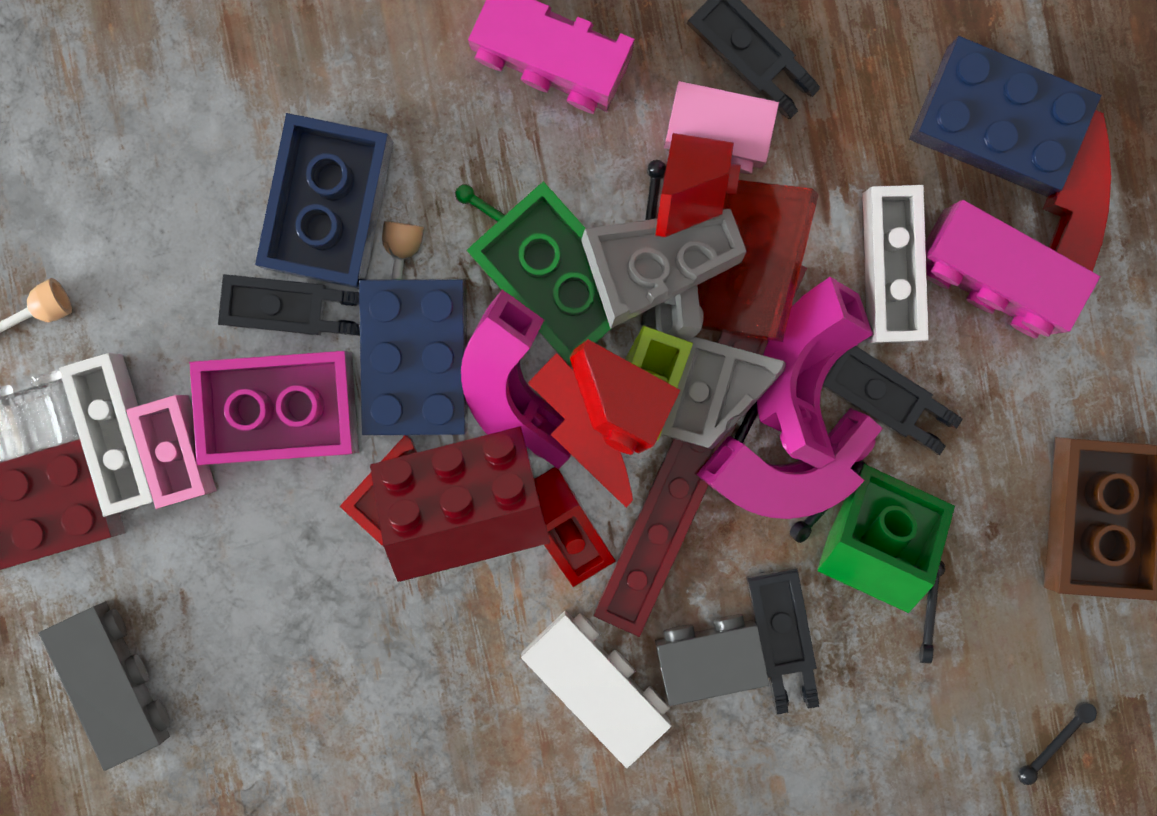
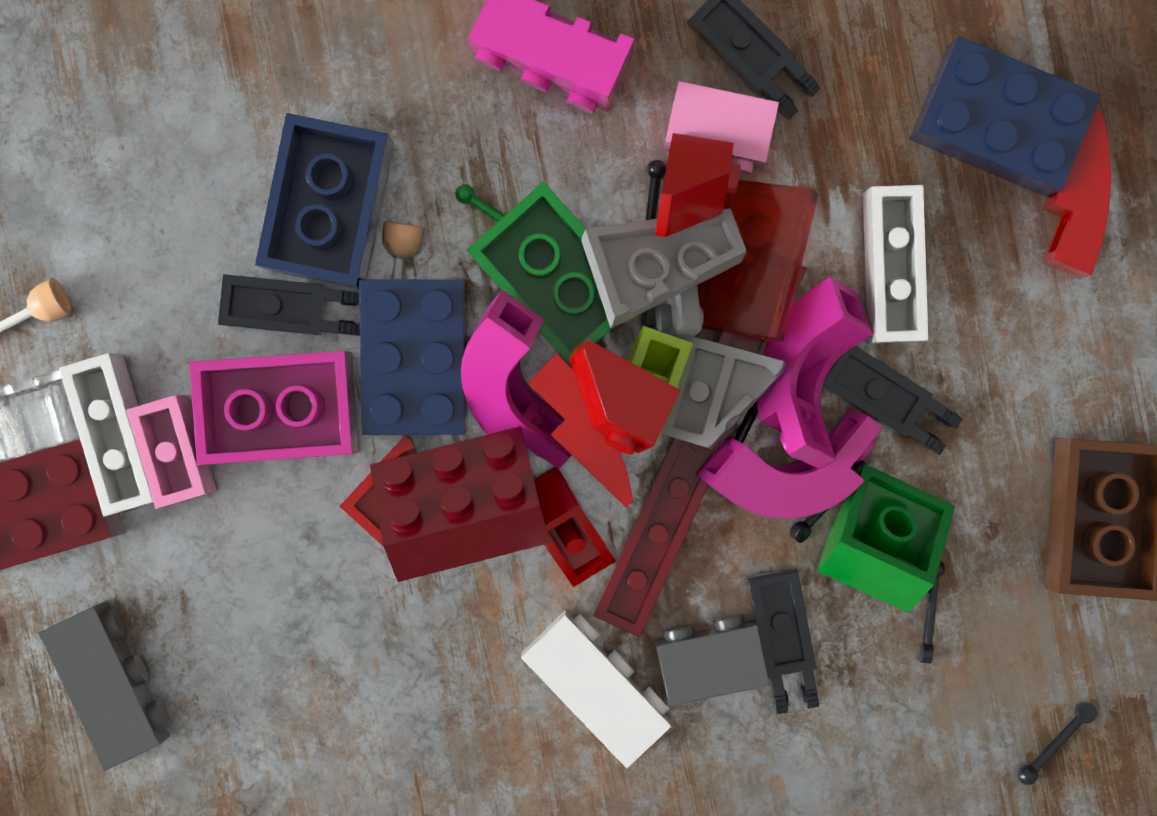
dark pink brick [925,200,1101,339] -> none

